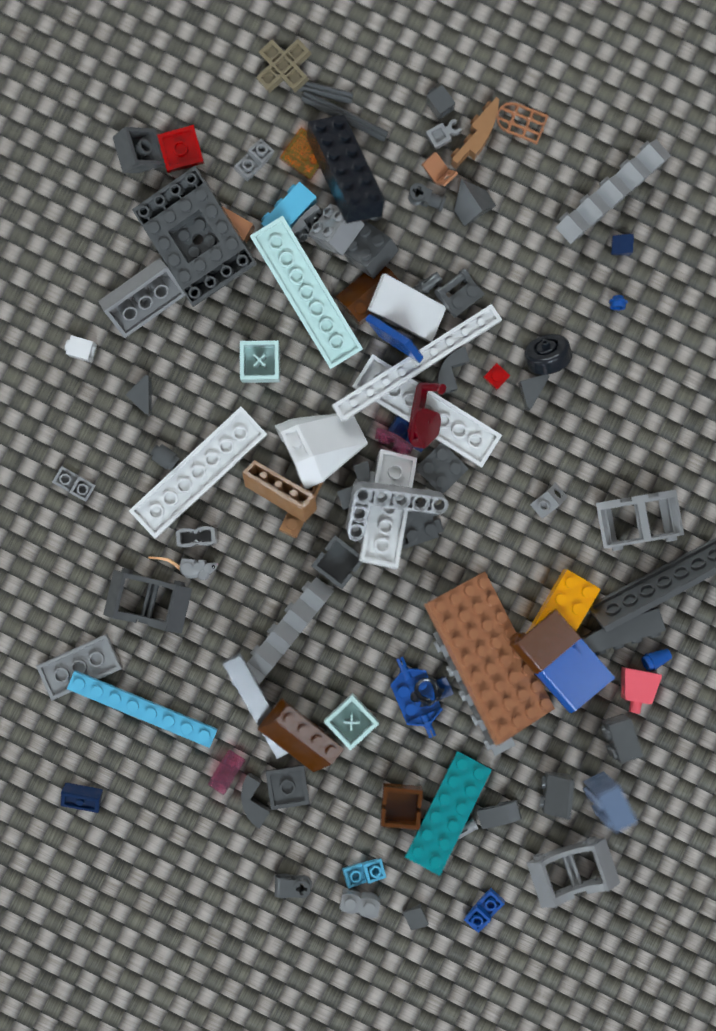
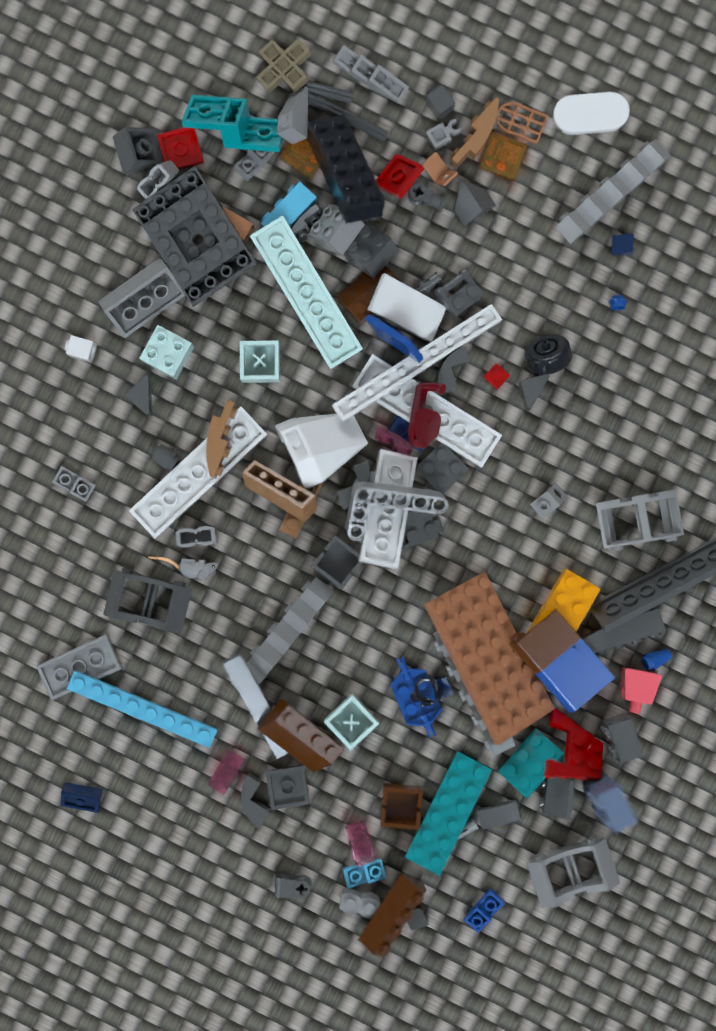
none -> light grey brick [137,160,180,199]
none -> light aqua brick [139,325,194,380]
none -> teal bracket [182,95,284,152]
none -> medium nougat slope [206,400,238,479]
none -> light grey slope [277,86,308,144]
none -> light grey slope [332,45,409,104]
none -> clear pink slope [345,820,376,867]
none -> reddish brown slope [358,874,427,957]
none -> red plate [376,153,424,199]
none -> clear orange tile [479,132,528,181]
none -> teal plate [498,728,565,799]
none -> red wing [544,708,603,781]
none -> white tile [553,92,629,135]

